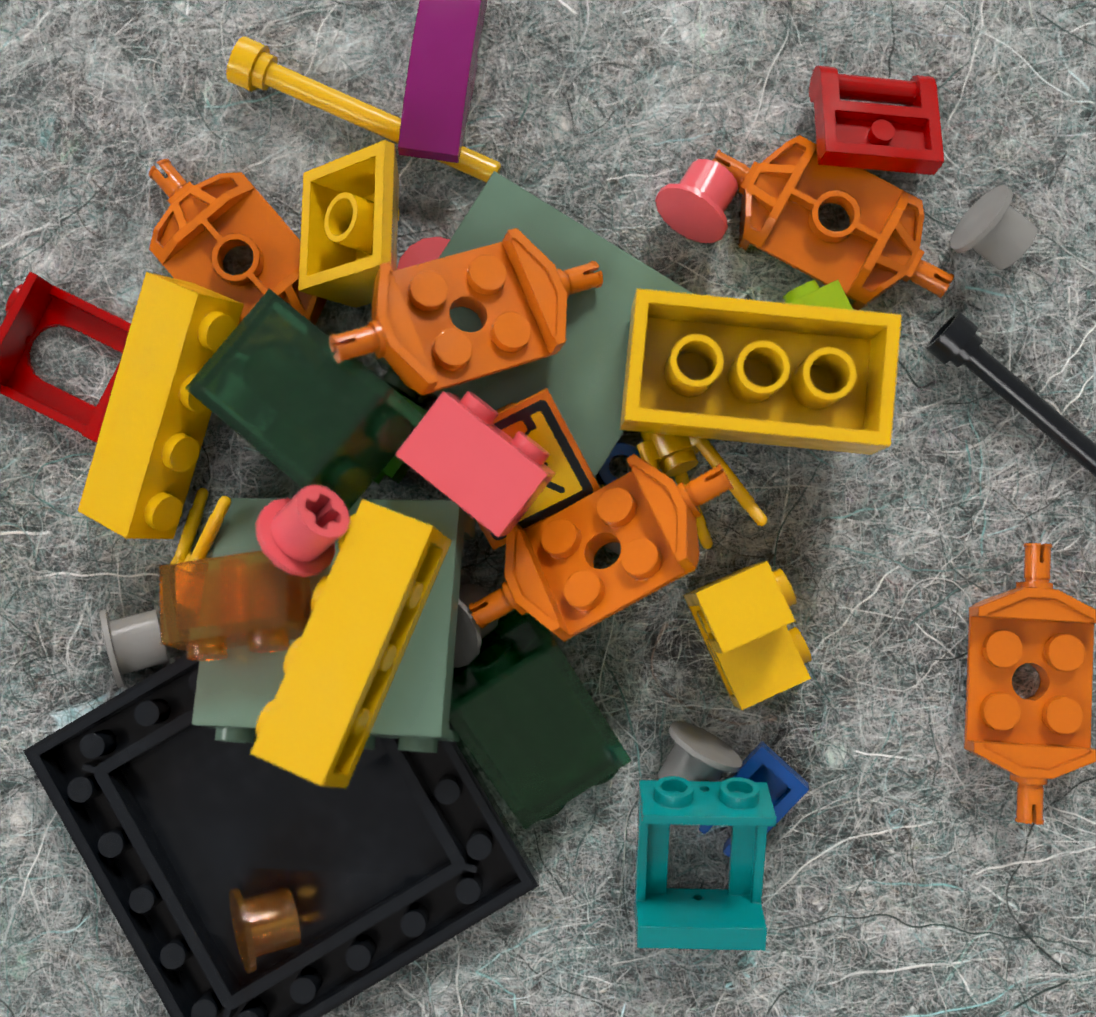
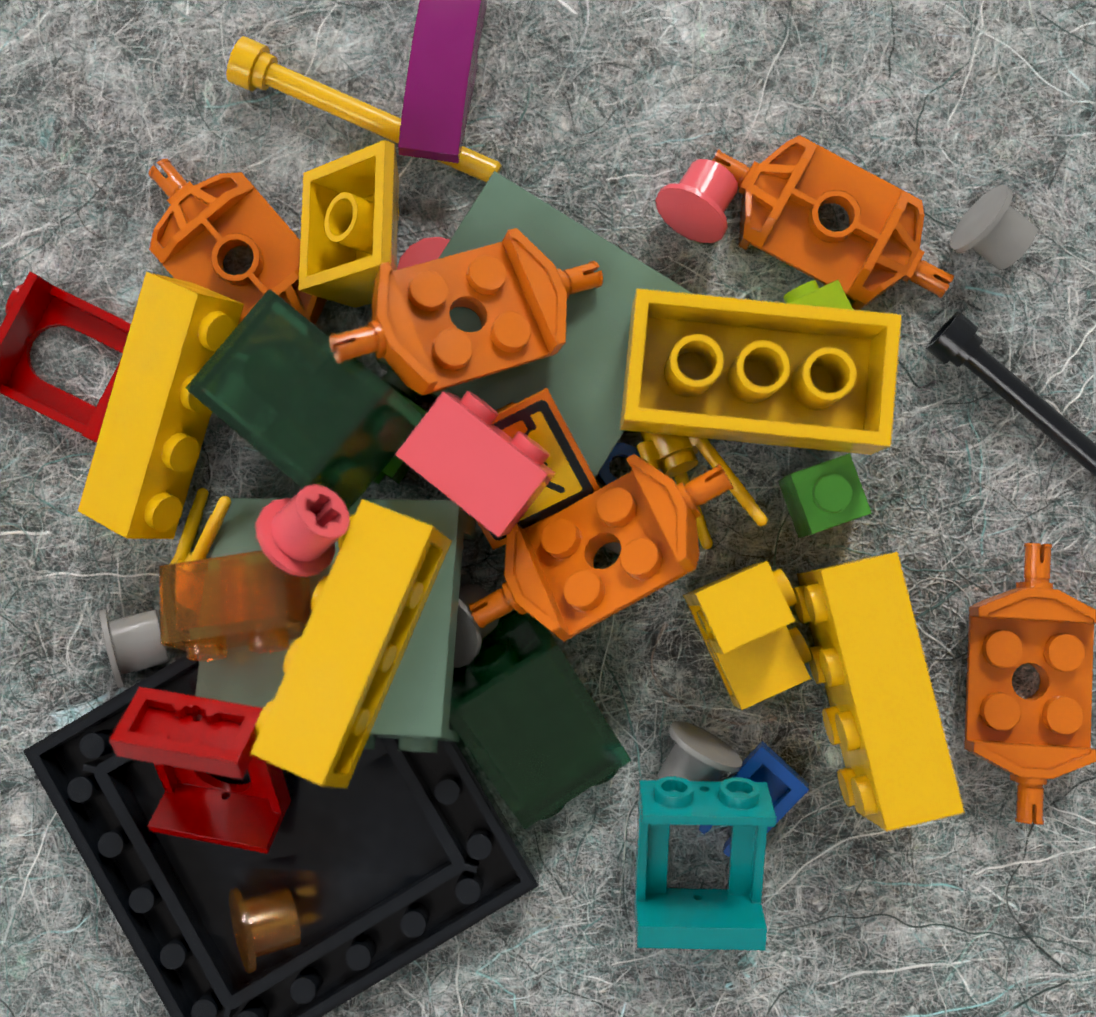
red plate [809,65,945,175] -> none
none -> red panel [109,687,291,854]
none -> bright green brick [778,453,872,538]
none -> yellow brick [793,552,965,832]

